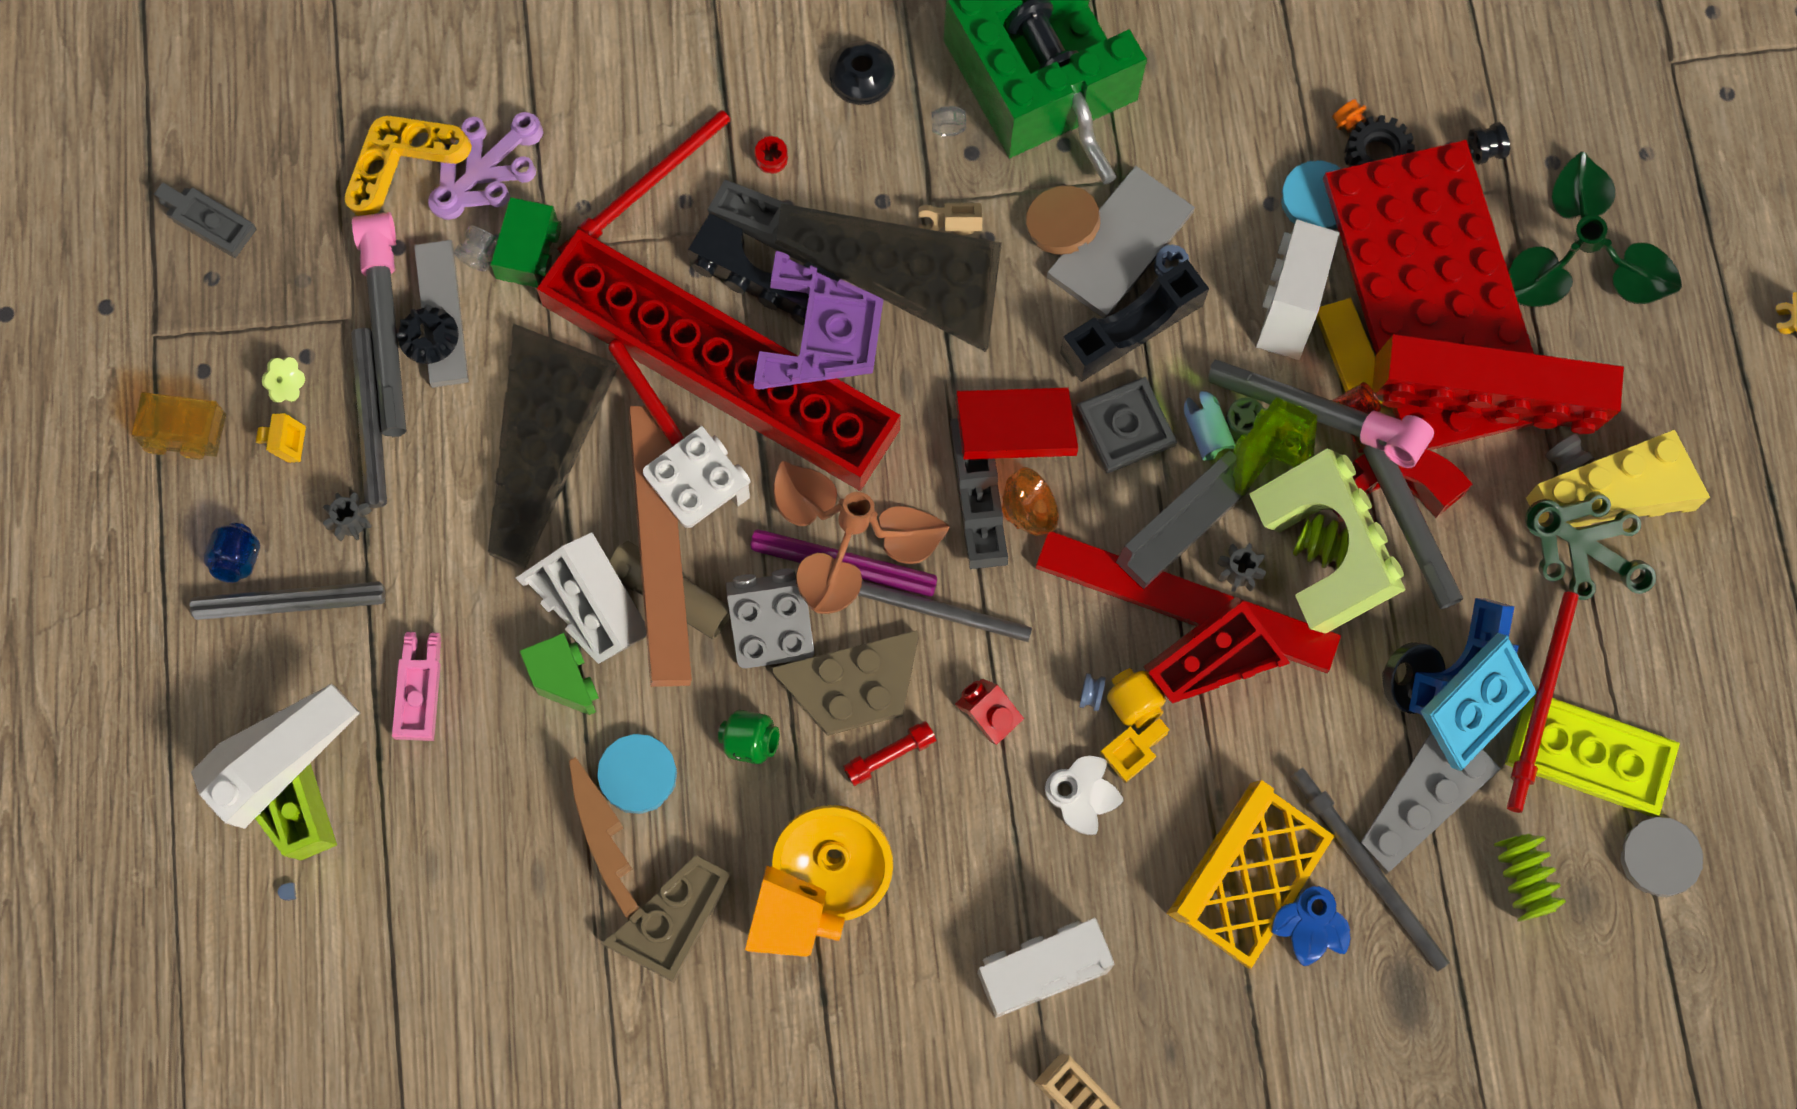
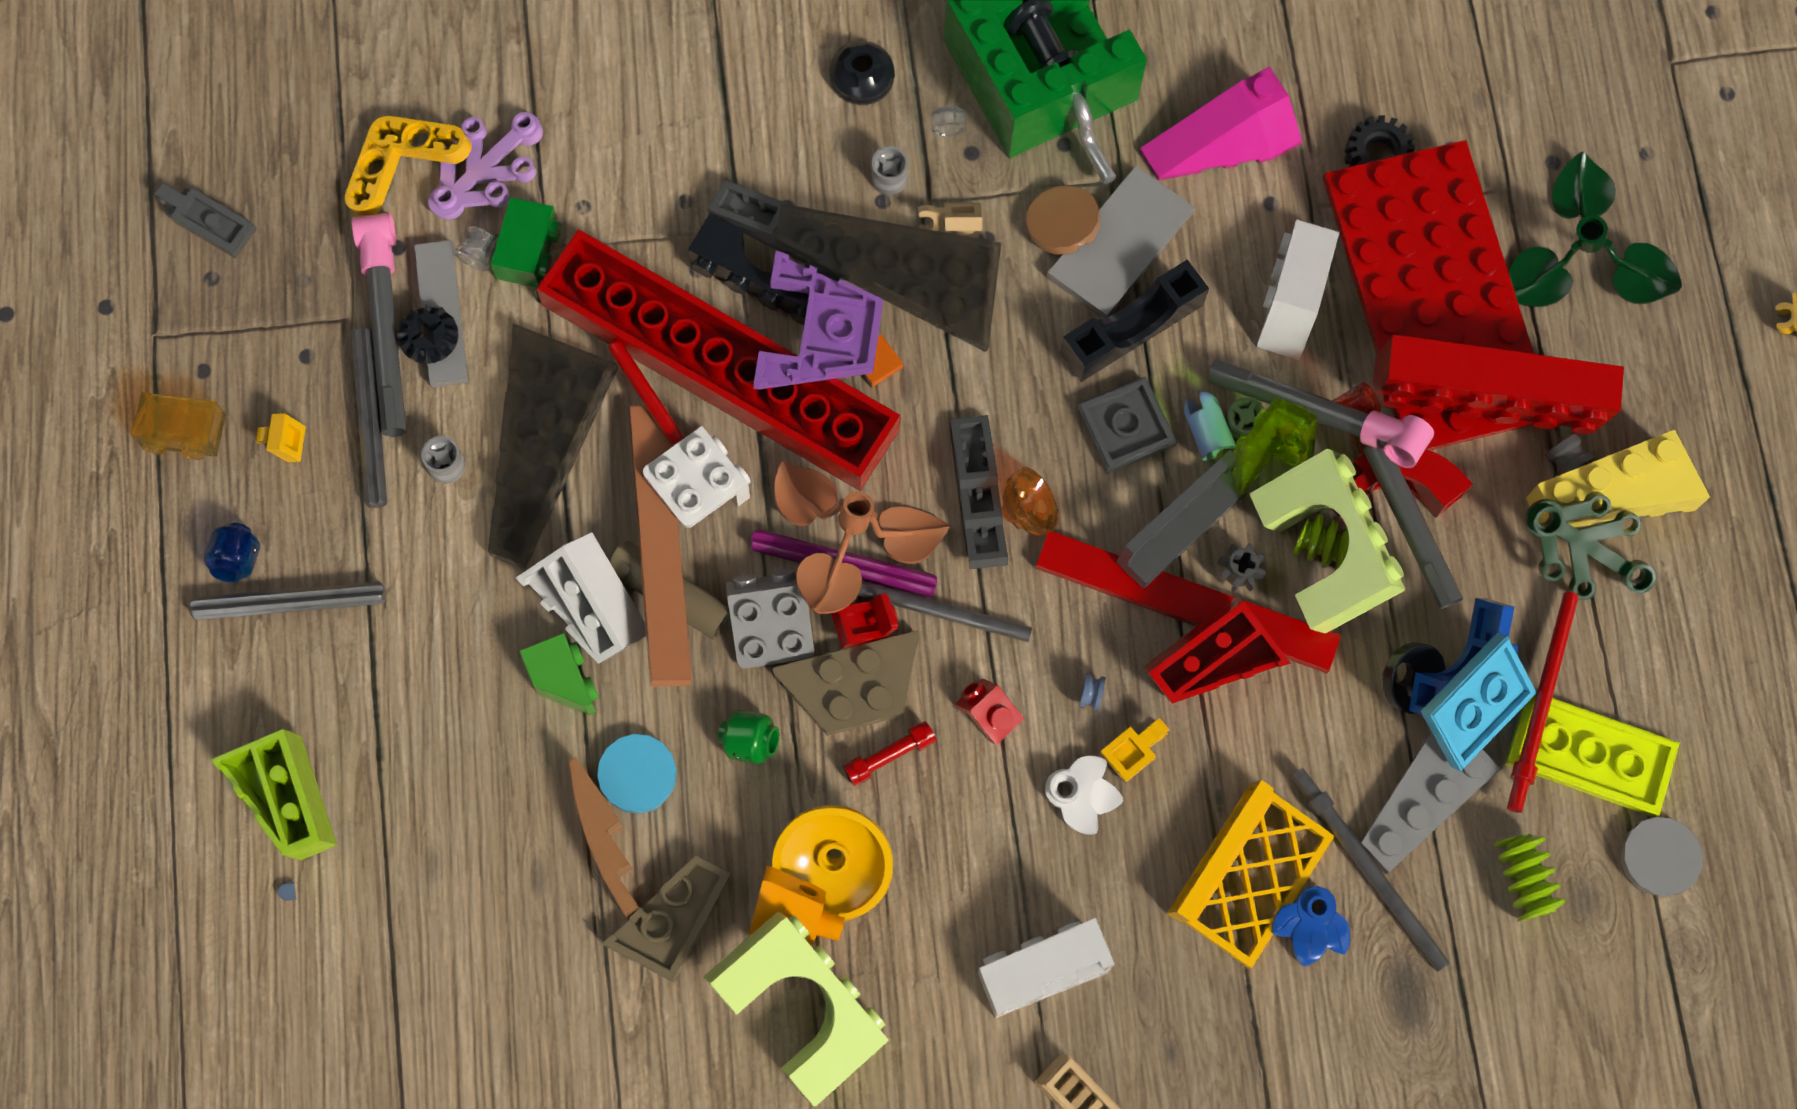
white wedge [191,684,360,829] -> none
yellowish green plant [262,357,305,402] -> none
dark grey gear [323,492,372,541] -> none
bright pink hinge [392,632,441,741] -> none
red bar [557,110,731,254] -> none
red bush [755,136,788,174] -> none
red tile [955,387,1078,460] -> none
yellow head [1107,668,1166,729] -> none
sand blue bush [1154,245,1189,277] -> none
medium azure tile [1281,160,1341,230] -> none
yellow tile [1316,298,1382,411] -> none
orange plate [1332,99,1367,132] -> none
black wheel [1468,122,1510,165] -> none
none -> light grey wheel [421,436,466,484]
none -> yellowish green arch [704,912,889,1107]
none -> red bracket [831,593,898,648]
none -> orange tile [863,334,903,388]
none -> light grey wheel [871,146,908,195]
none -> dark pink wedge [1139,67,1302,180]

